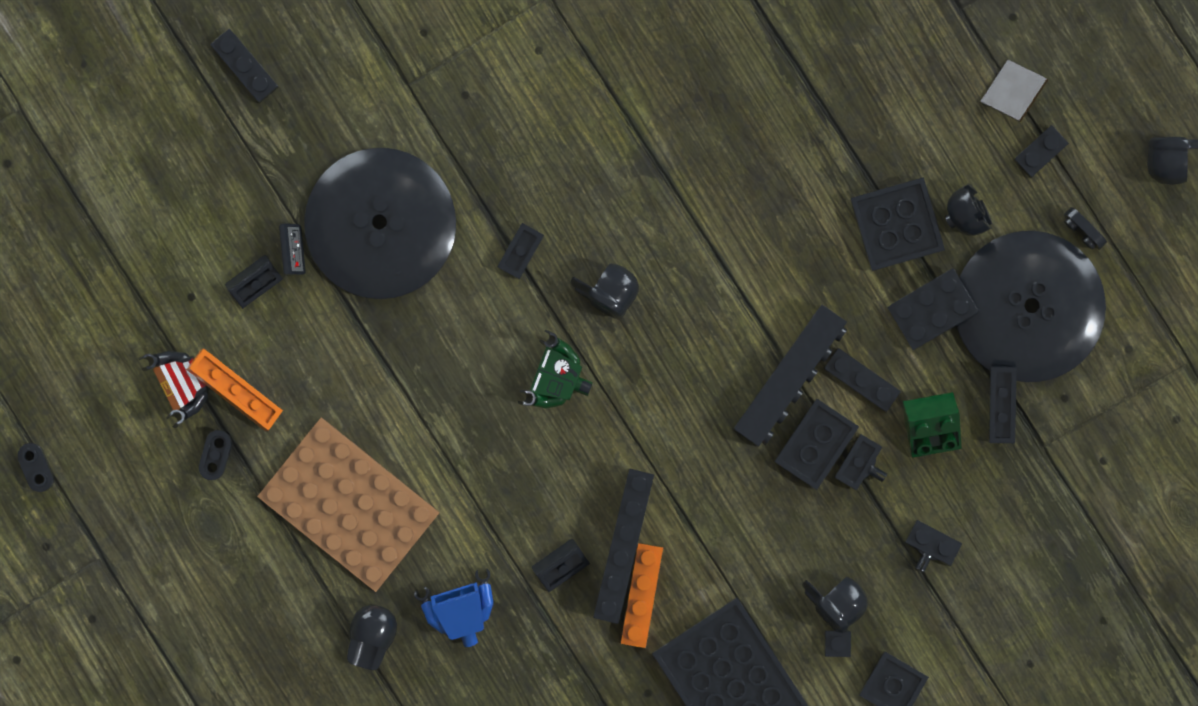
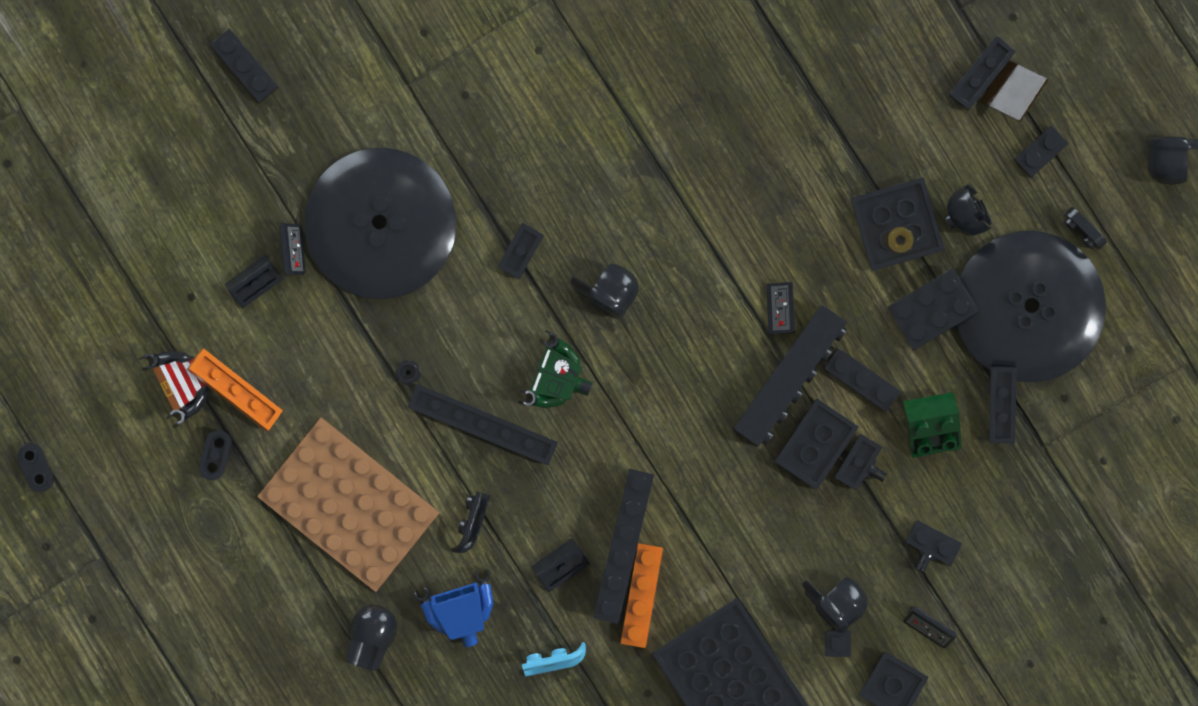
none -> black plate [396,360,421,385]
none -> black plate [408,384,558,466]
none -> black piece [451,491,491,553]
none -> medium azure piece [522,642,586,677]
none -> slope [766,282,795,334]
none -> clear yellow plate [888,227,914,253]
none -> slope [903,606,957,648]
none -> black plate [948,36,1016,111]

